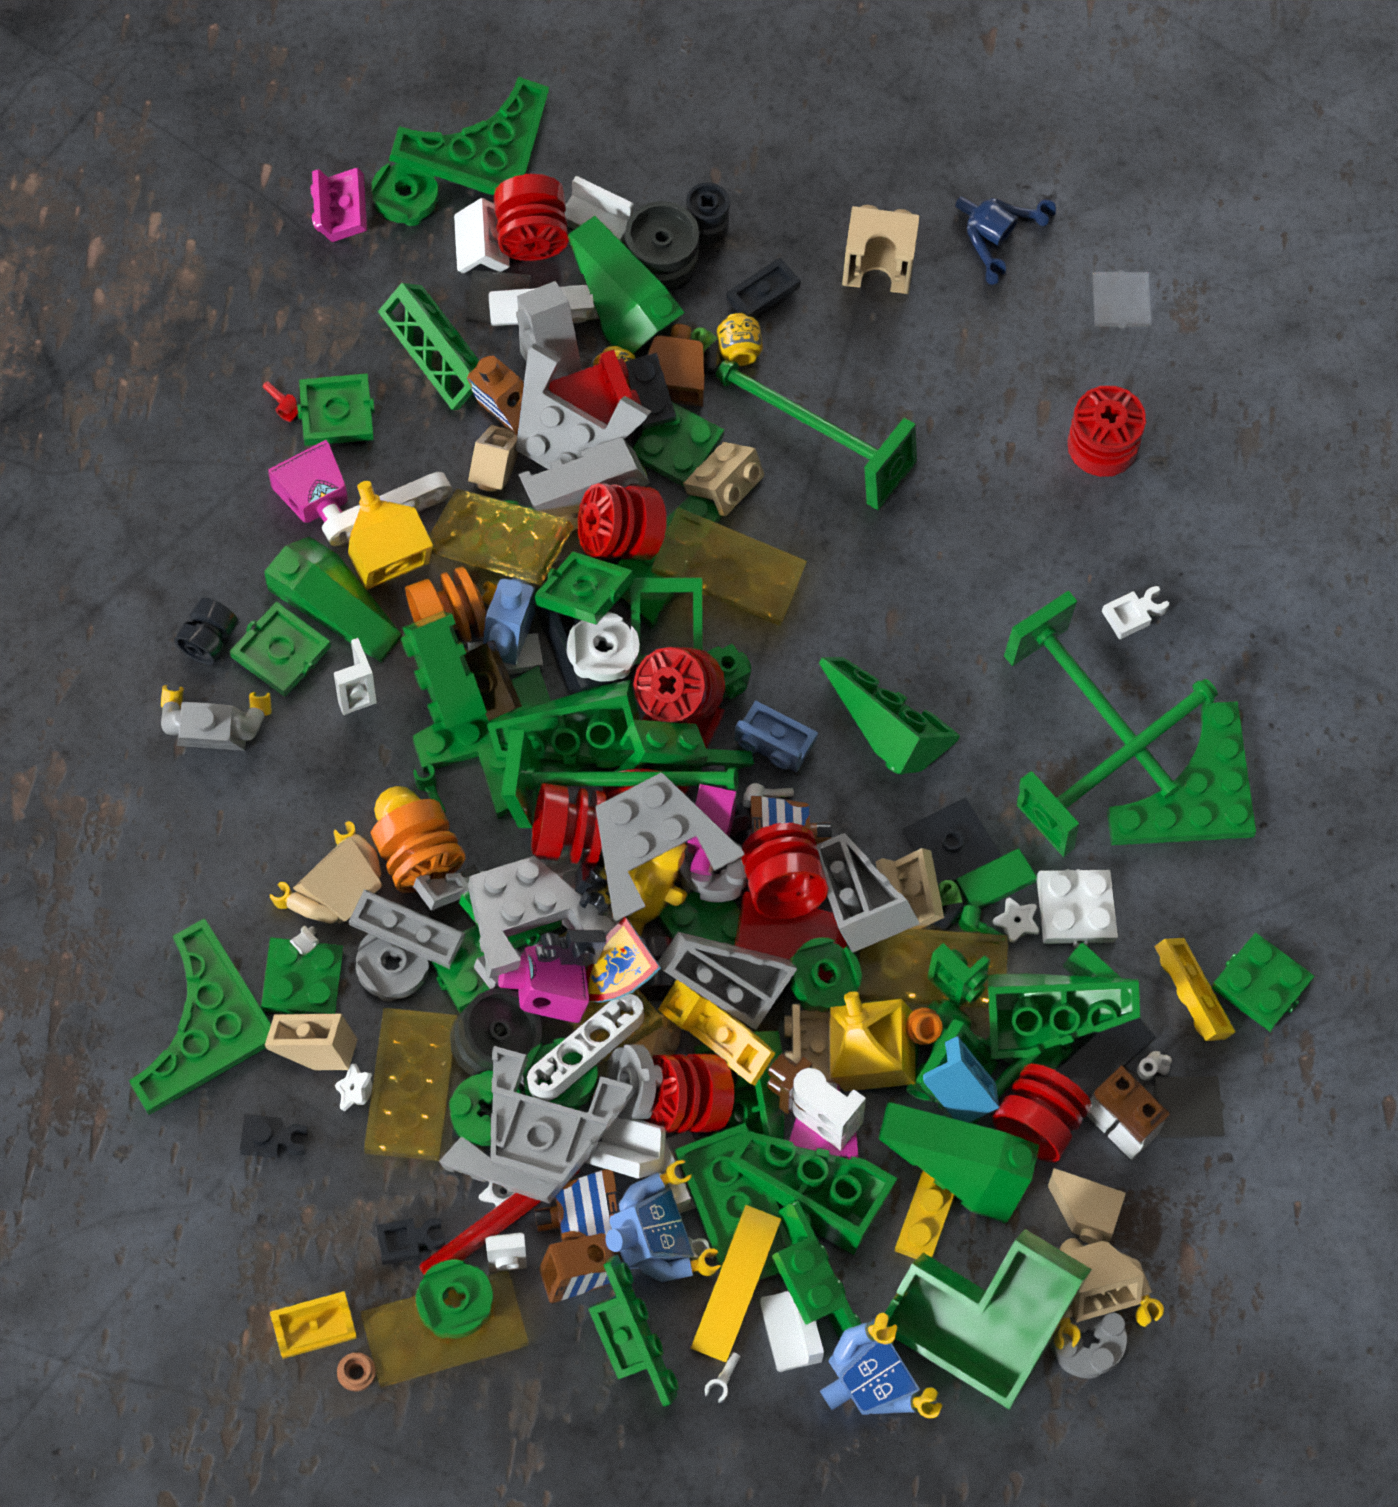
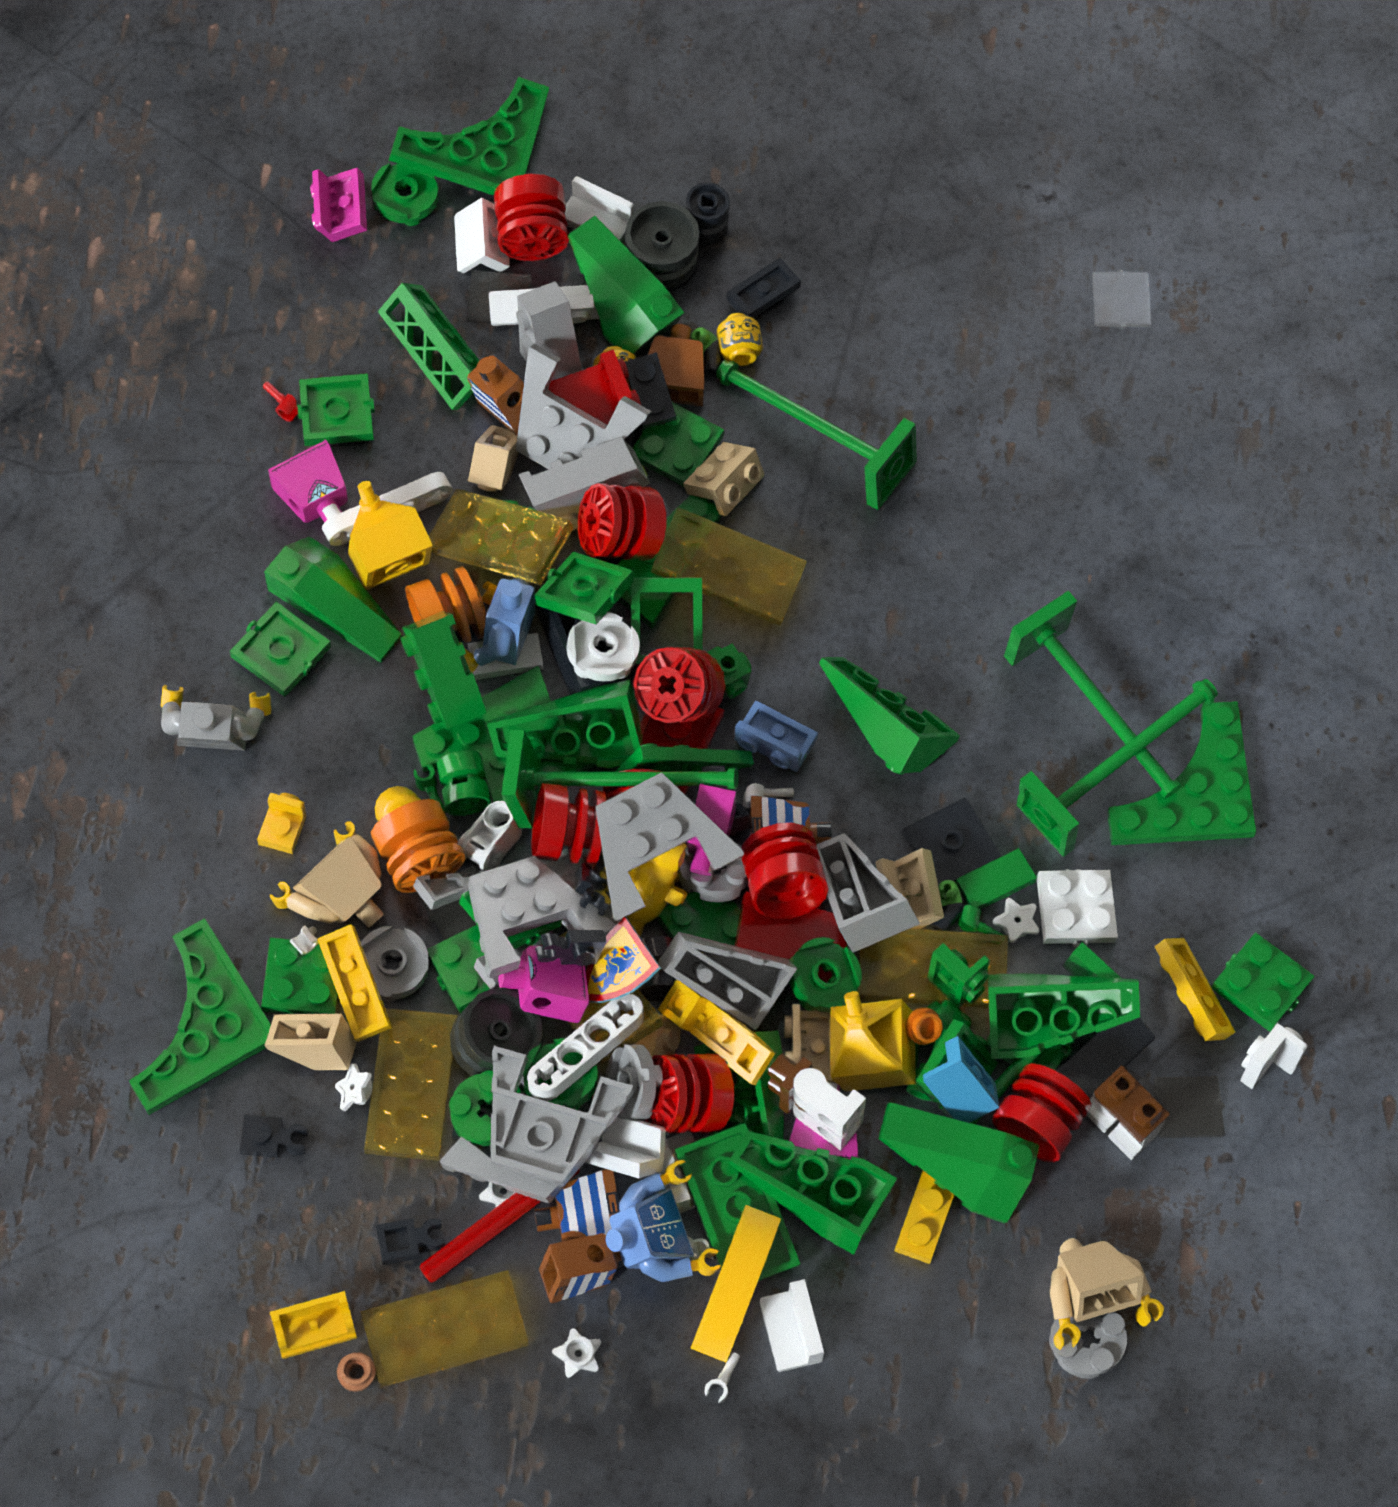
black wheel [174,598,239,665] -> none
white panel [334,638,377,715] -> none
light grey tile [349,889,465,969] -> none
green plate [416,1259,493,1338] -> none
dark brown plate [464,640,522,721] -> none
white plate [485,1233,527,1273] -> none
green bracket [588,1254,679,1407] -> none
green bracket [620,720,709,766] -> none
green bracket [772,1201,862,1340] -> none
torso [820,1313,943,1418] -> none
tan piece [842,205,919,294] -> none
piece [885,1229,1092,1409] -> none
dark blue piece [955,196,1056,285] -> none
tan slope [1048,1168,1126,1244] -> none
red wheel [1067,385,1146,477] -> none
white plate [1102,586,1169,640] -> none
white arm [1137,1051,1172,1080] -> none
none -> yellow bracket [257,793,307,854]
none -> yellow plate [318,924,392,1042]
none -> green wheel [437,750,491,816]
none -> white piece [458,801,522,871]
none -> white plate [552,1329,601,1378]
none -> white bracket [1240,1023,1308,1089]

